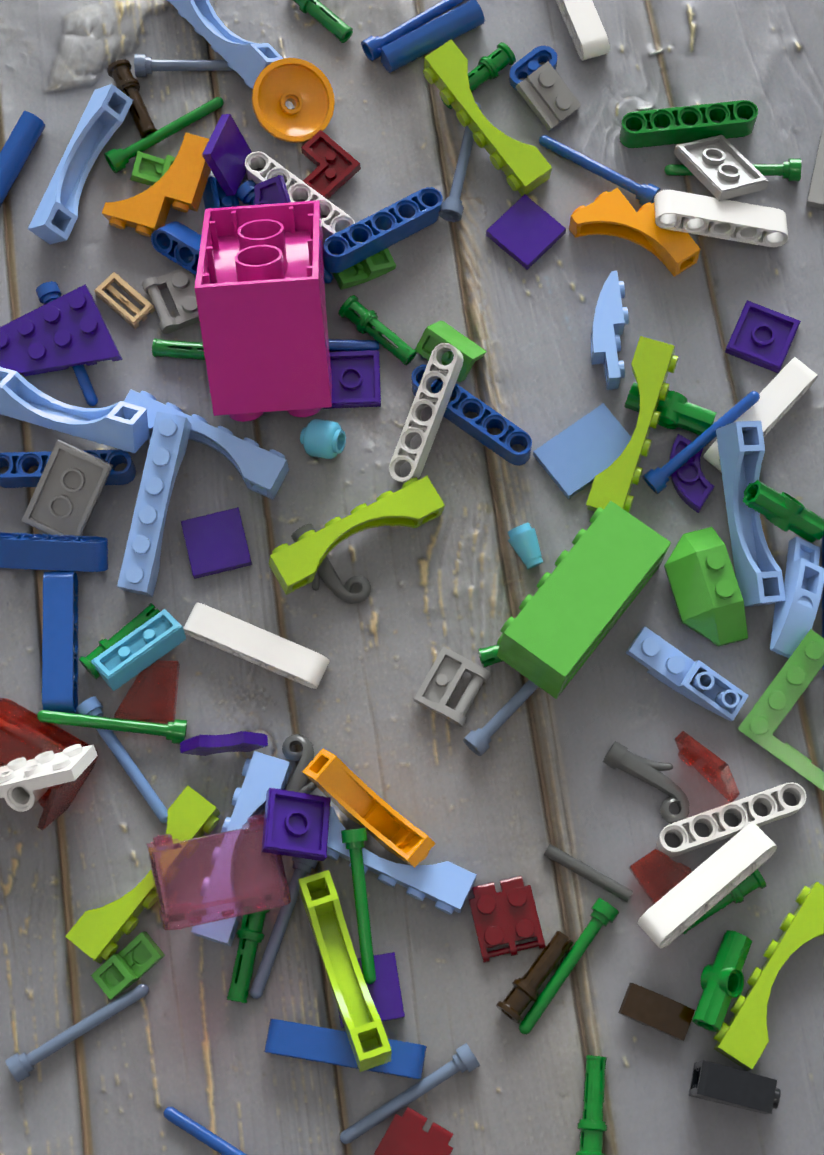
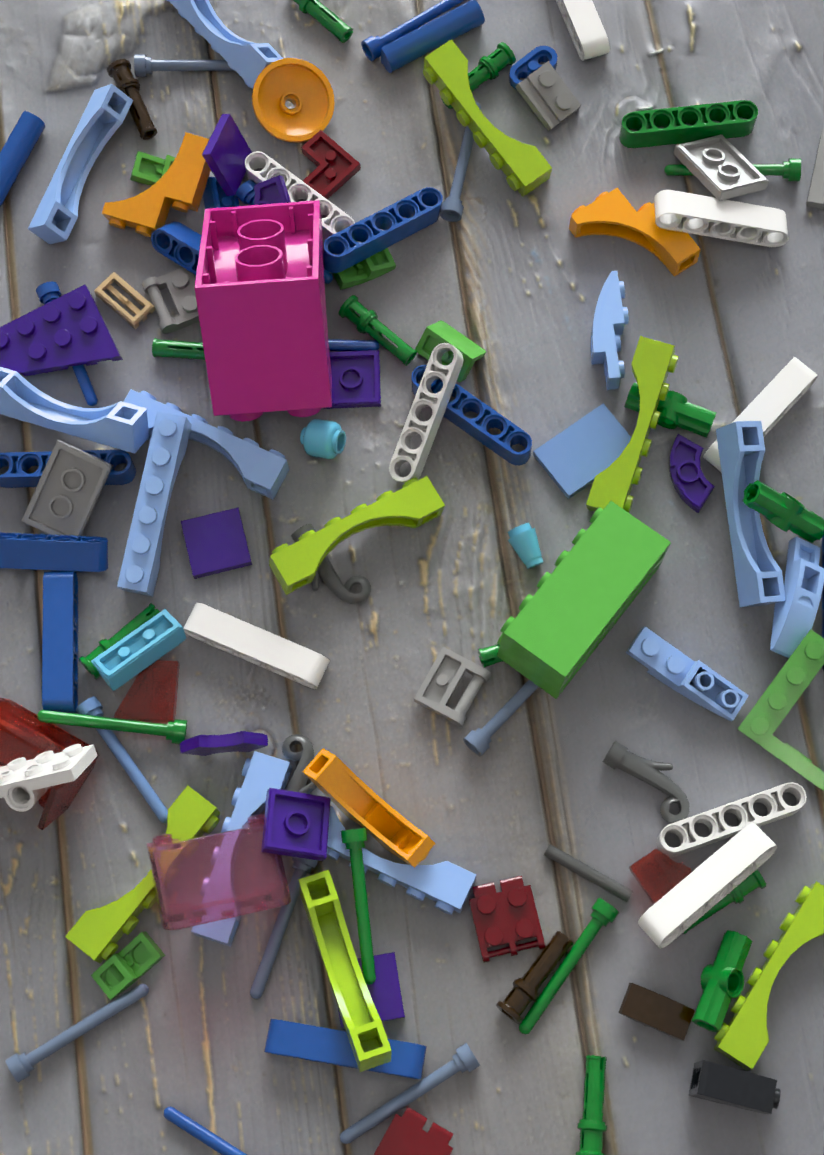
green piece [104,97,224,173] -> none
green pin [226,902,270,1003] -> none
dark purple tile [486,194,566,270] -> none
blue piece [539,135,661,205] -> none
blue piece [642,391,760,494] -> none
bright green wedge [664,527,748,647] -> none
clear red wing [674,731,740,802] -> none
dark purple tile [725,300,801,373] -> none

